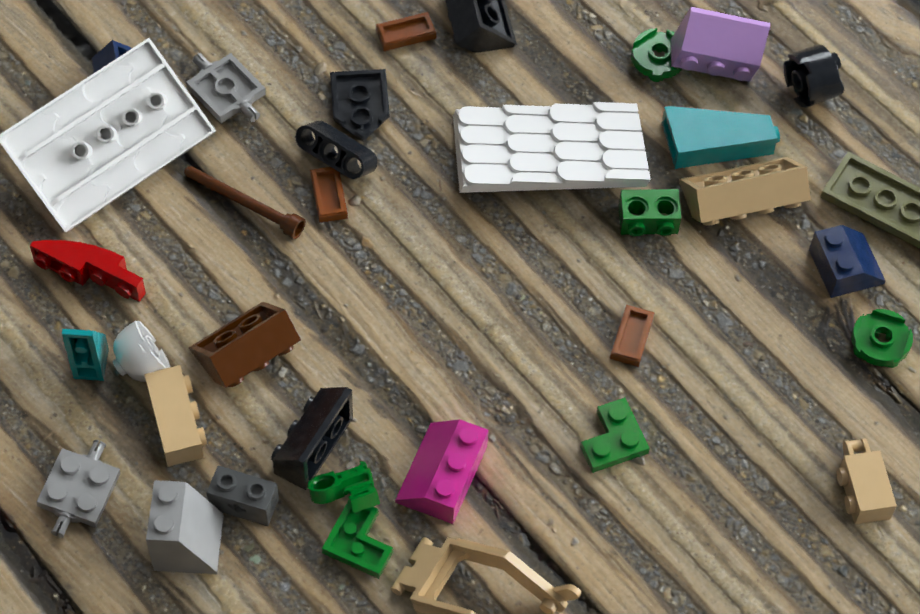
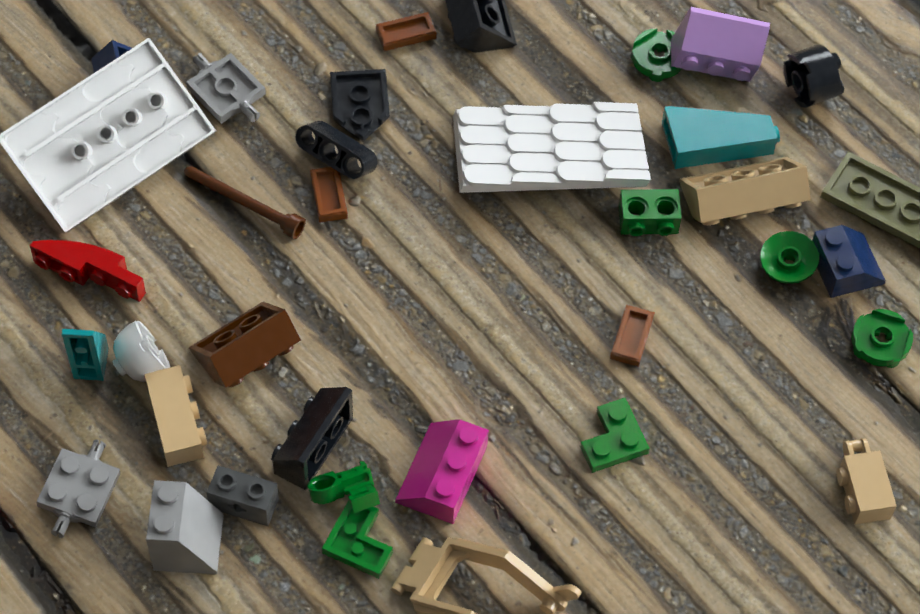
none -> green dish [760,231,819,284]

